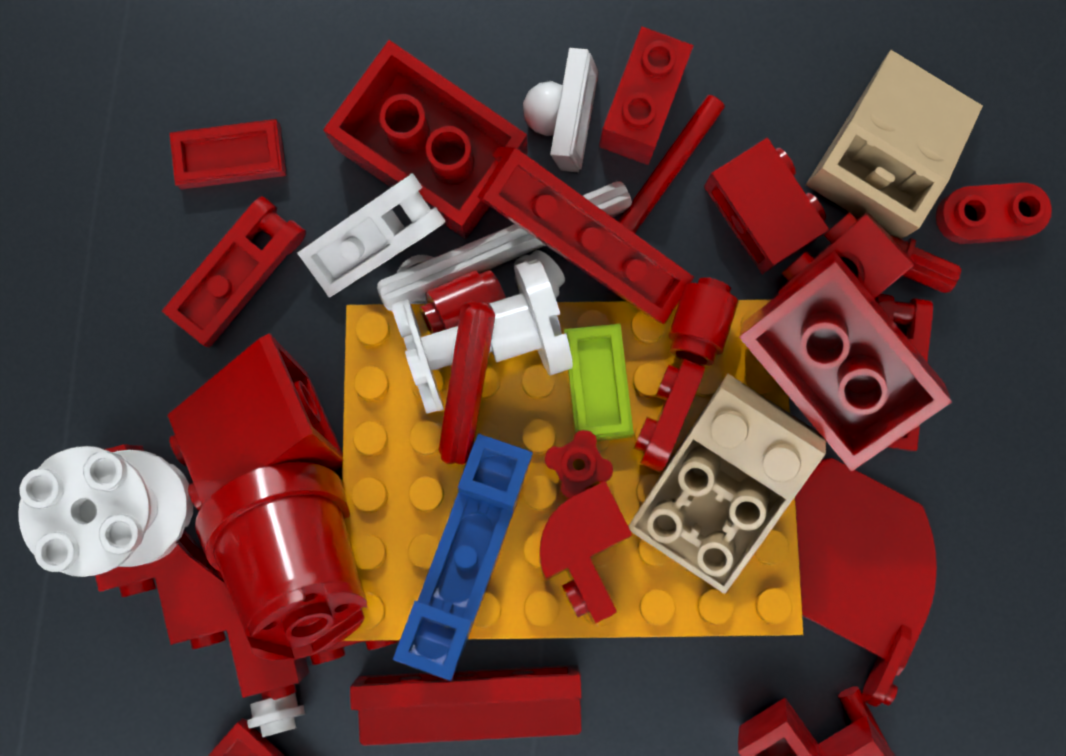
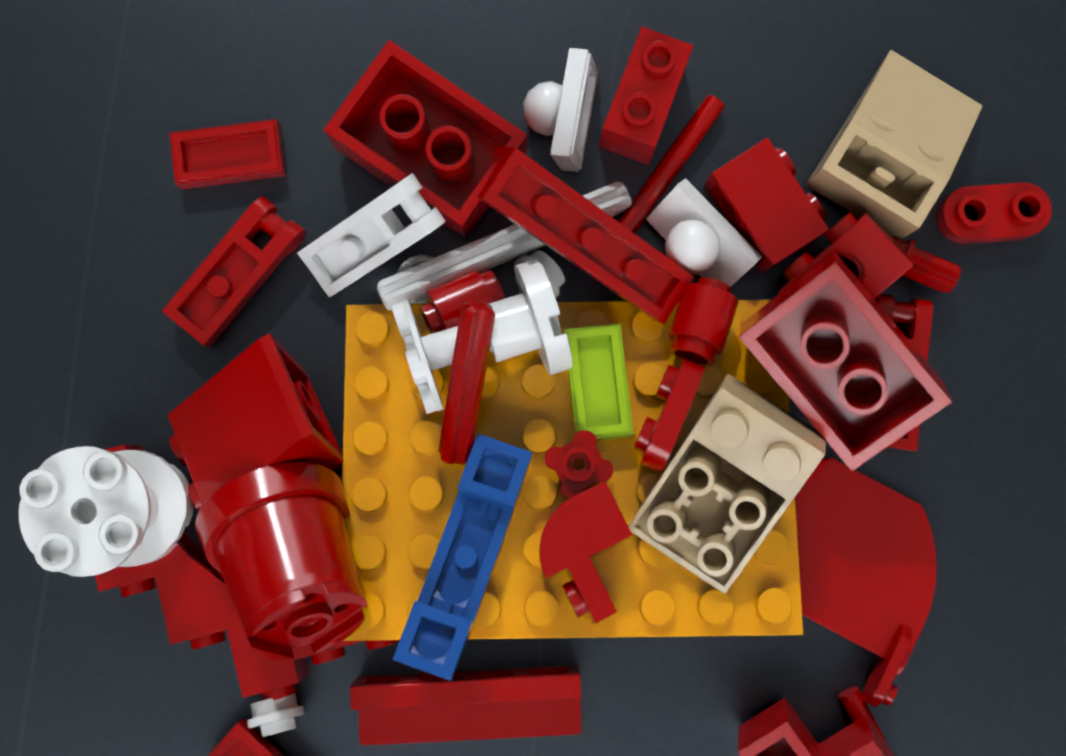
none -> white tile [646,178,762,287]

